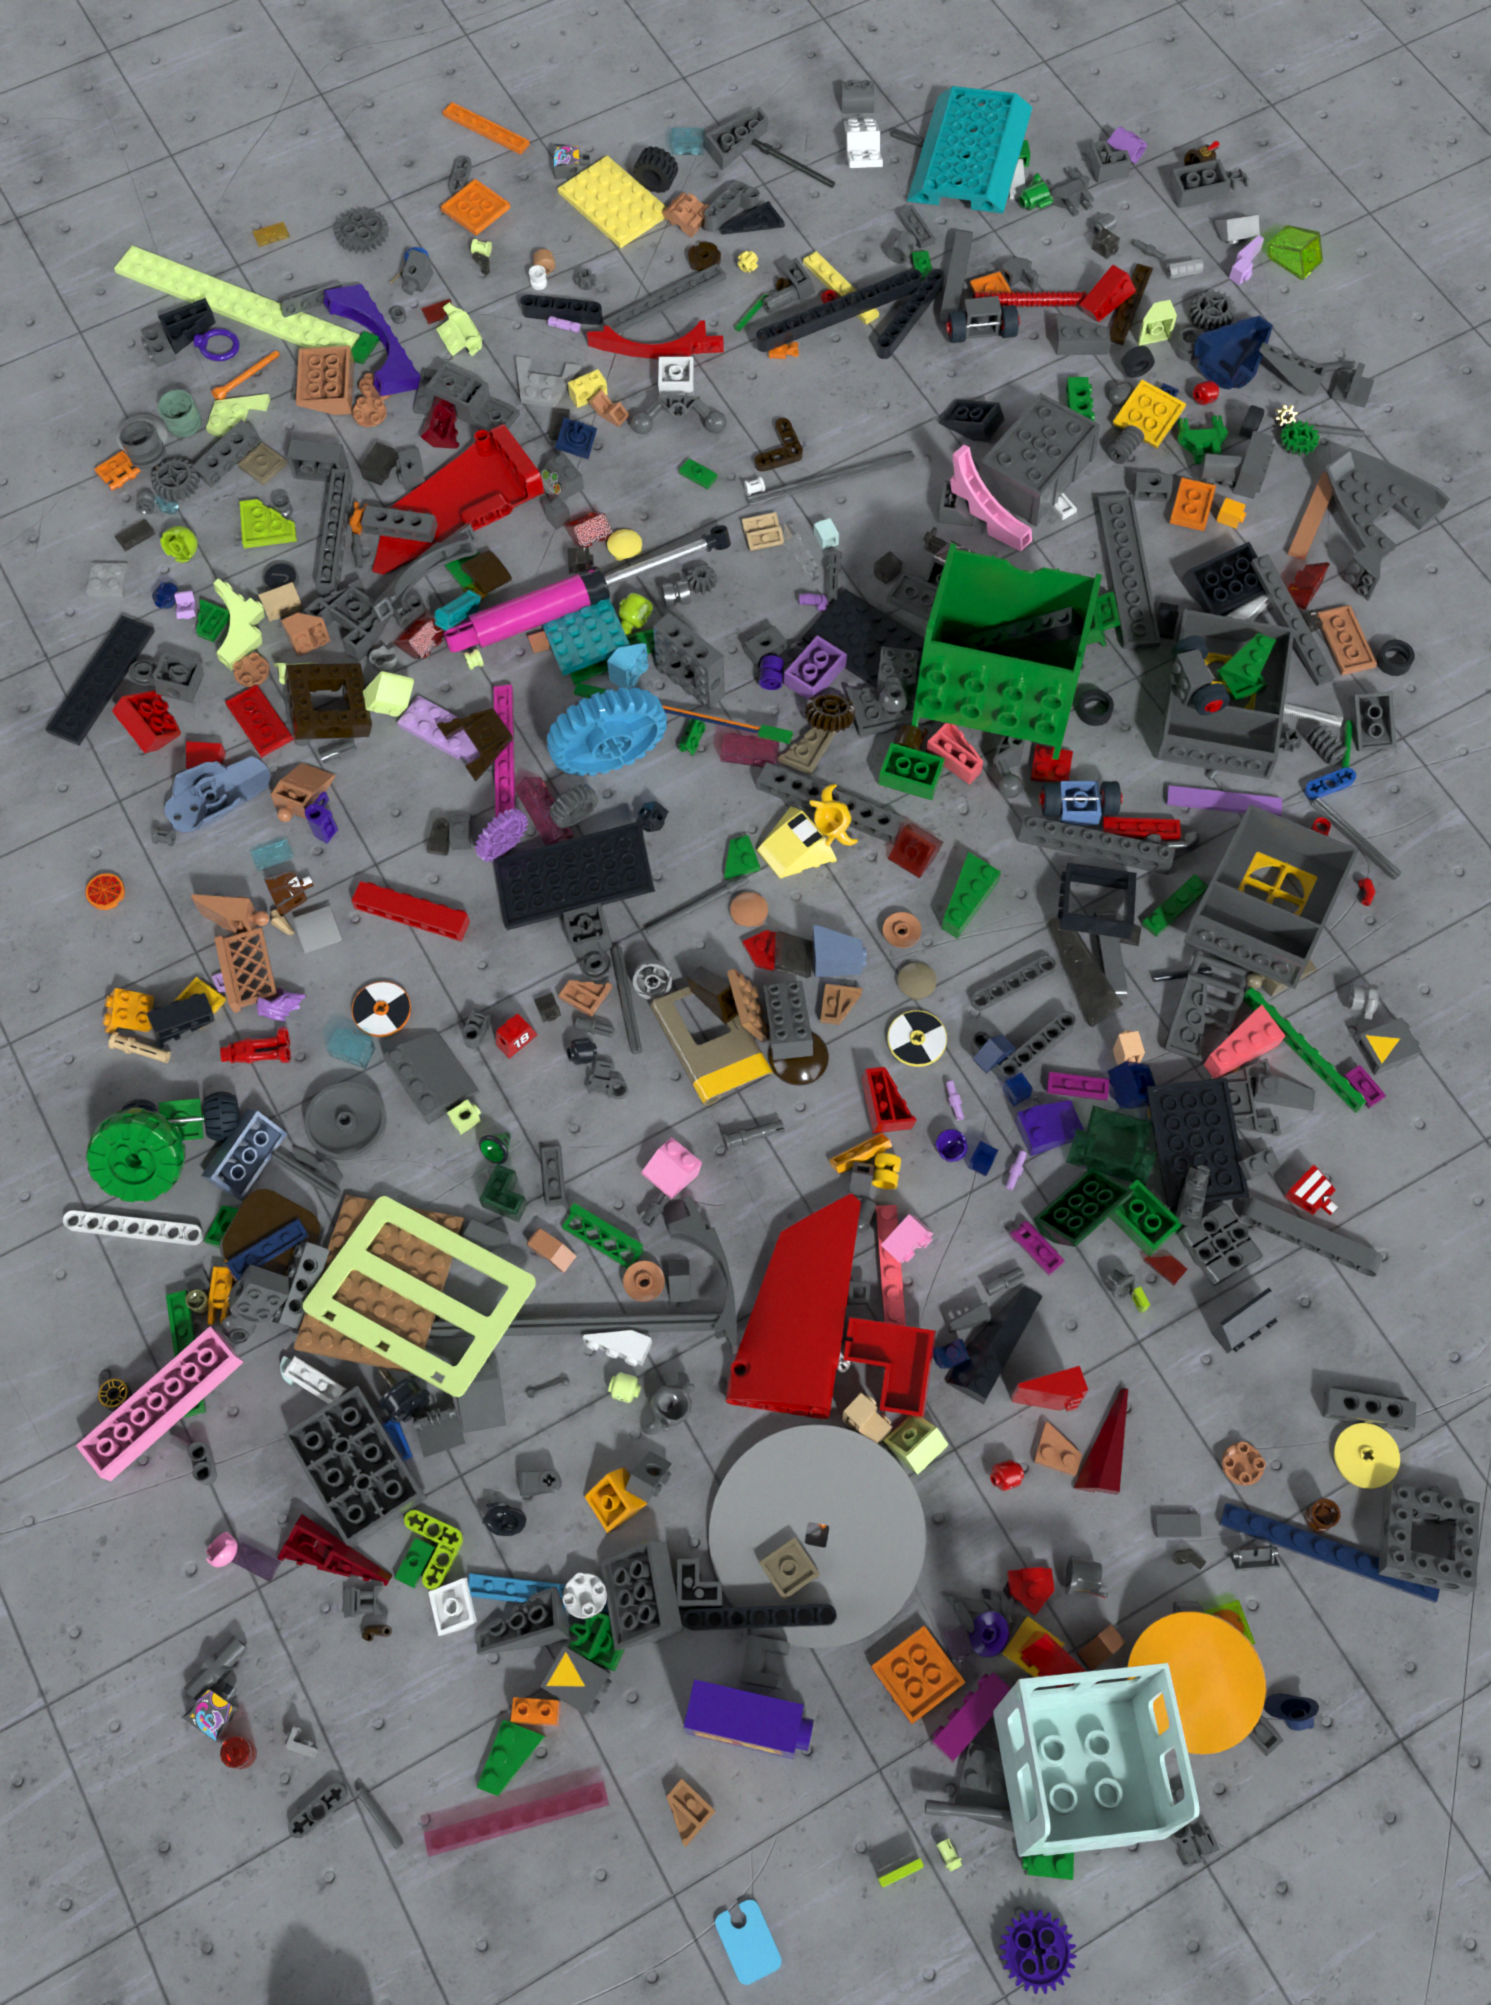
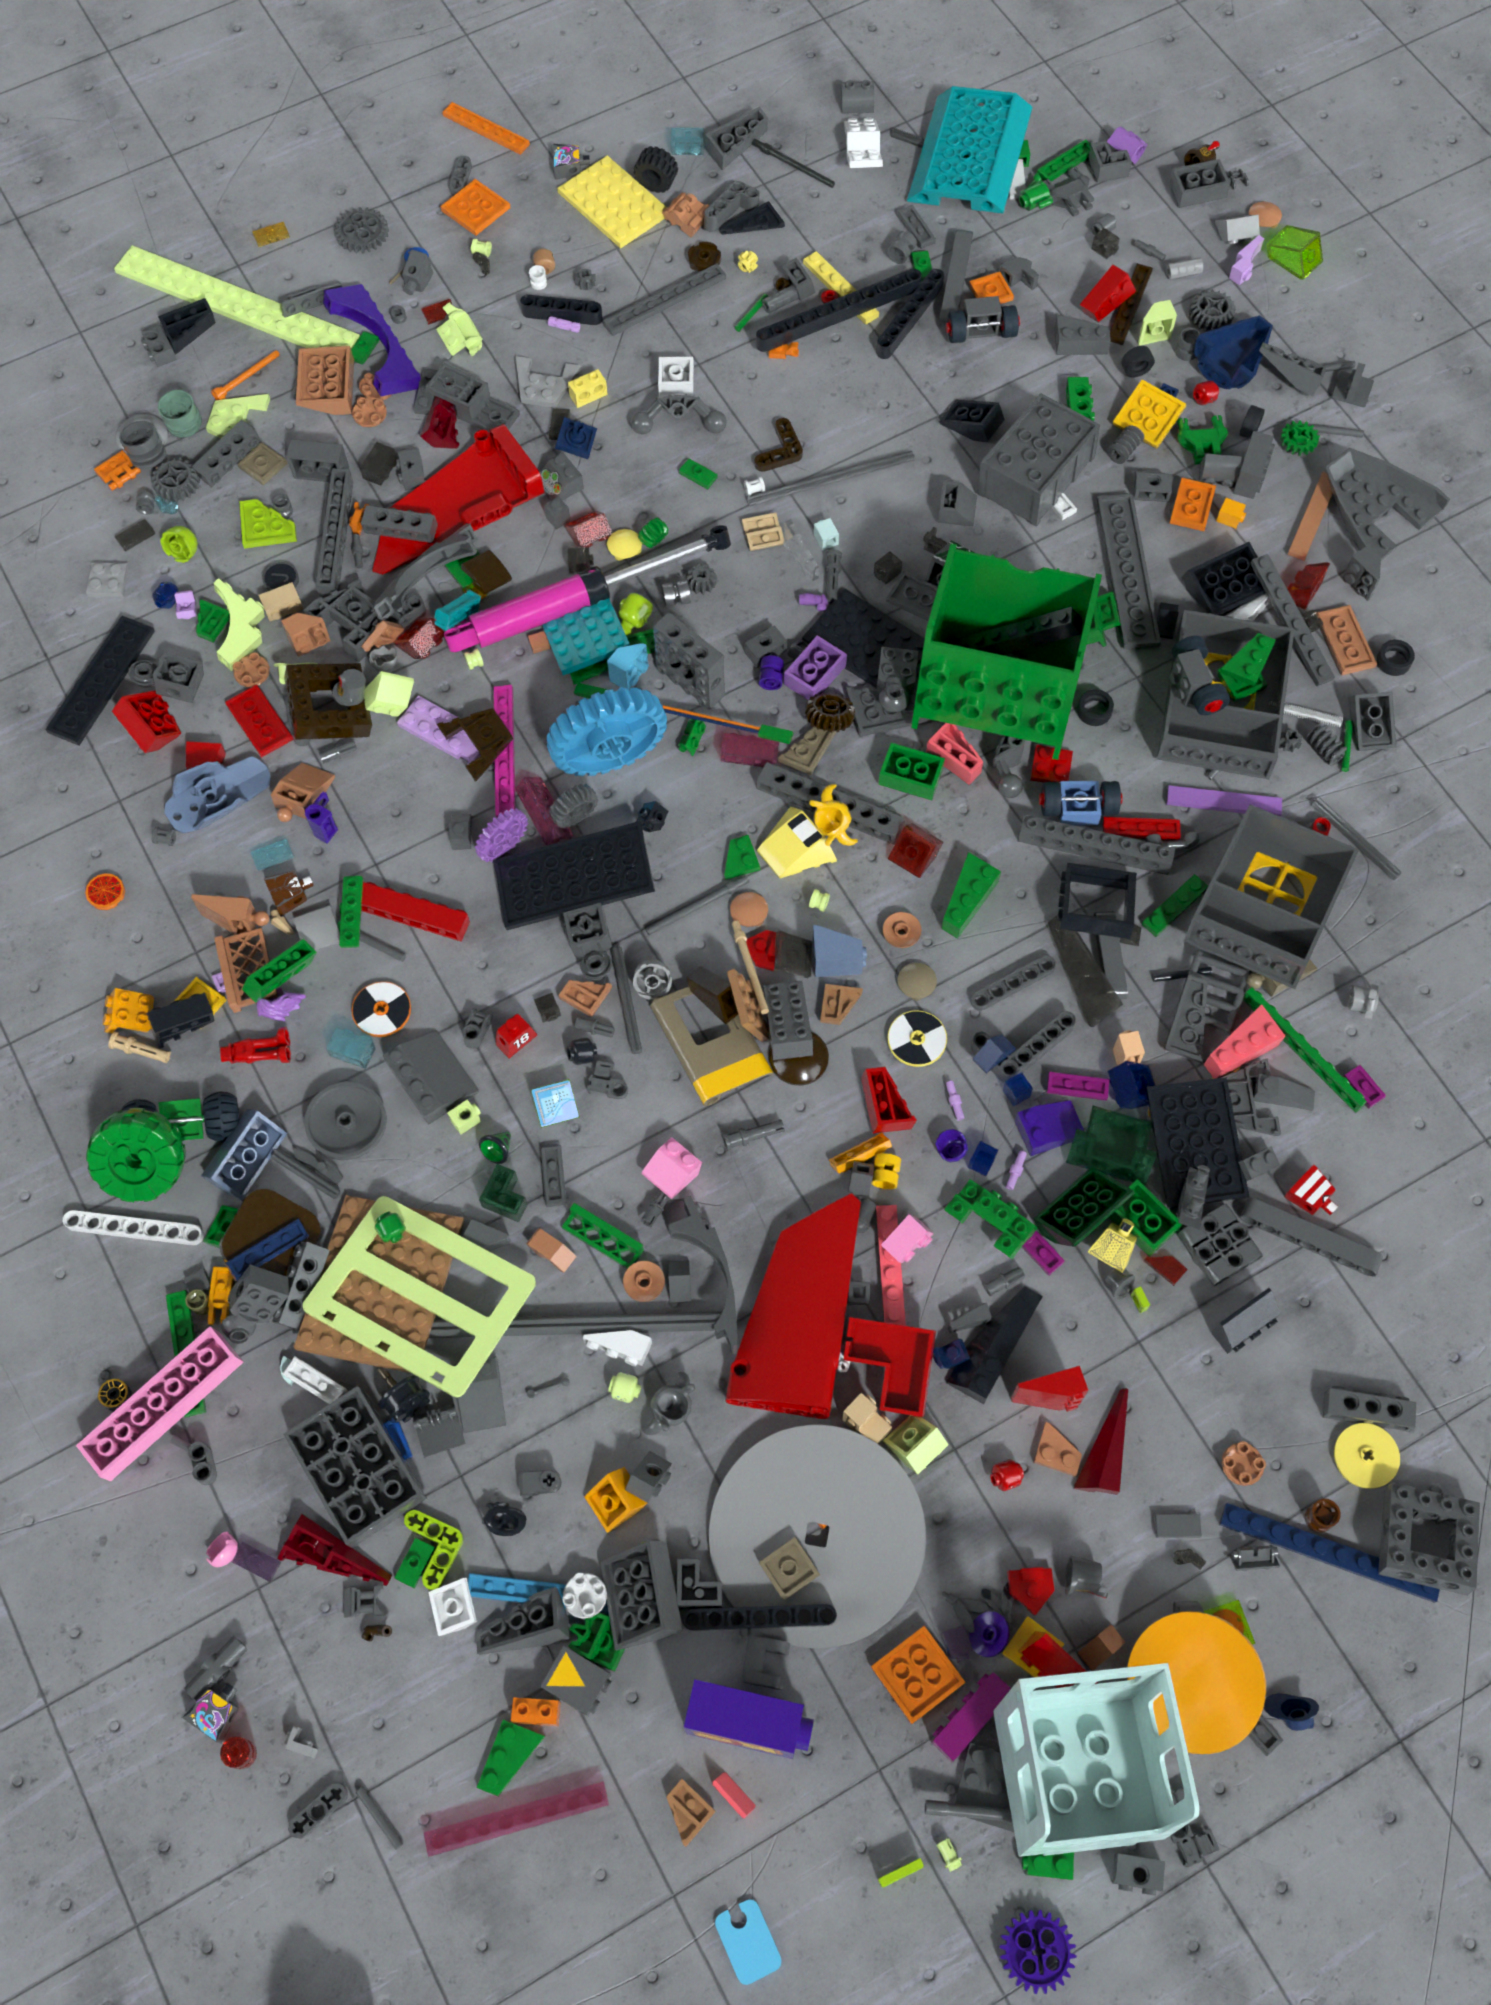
dark purple piece [194,328,240,362] -> none
clear smoke piece [427,818,450,856] -> none
red slope [587,320,724,359] -> none
nougat slope [588,390,630,427] -> none
dark brown hat [892,725,928,751] -> none
bright pink arch [950,445,1032,551] -> none
red piece [973,291,1087,307] -> none
dark grey hair [1109,382,1135,408] -> none
light yellow gear [1274,404,1298,426] -> none
blue beam [1304,767,1356,800] -> none
dark grey brick [1355,1017,1422,1076] -> none
red arm [1358,877,1376,906] -> none
none -> green brick [242,939,317,1003]
none -> dark grey hat [332,669,366,706]
none -> green bracket [338,876,363,948]
none -> dark grey bar [360,932,406,962]
none -> nougat wing [361,620,404,652]
none -> green head [374,1211,406,1244]
none -> piece [531,1079,580,1128]
none -> green gear [638,518,669,548]
none -> coral slope [712,1772,756,1819]
none -> tan bar [732,921,769,1014]
none -> yellowish green wheel [809,889,830,912]
none -> green bracket [944,1179,1038,1260]
none -> green plate [1037,139,1091,182]
none -> light yellow torso [1088,1219,1137,1273]
none -> dark grey brick [1112,1853,1165,1896]
none -> nougat dish [1249,201,1282,228]

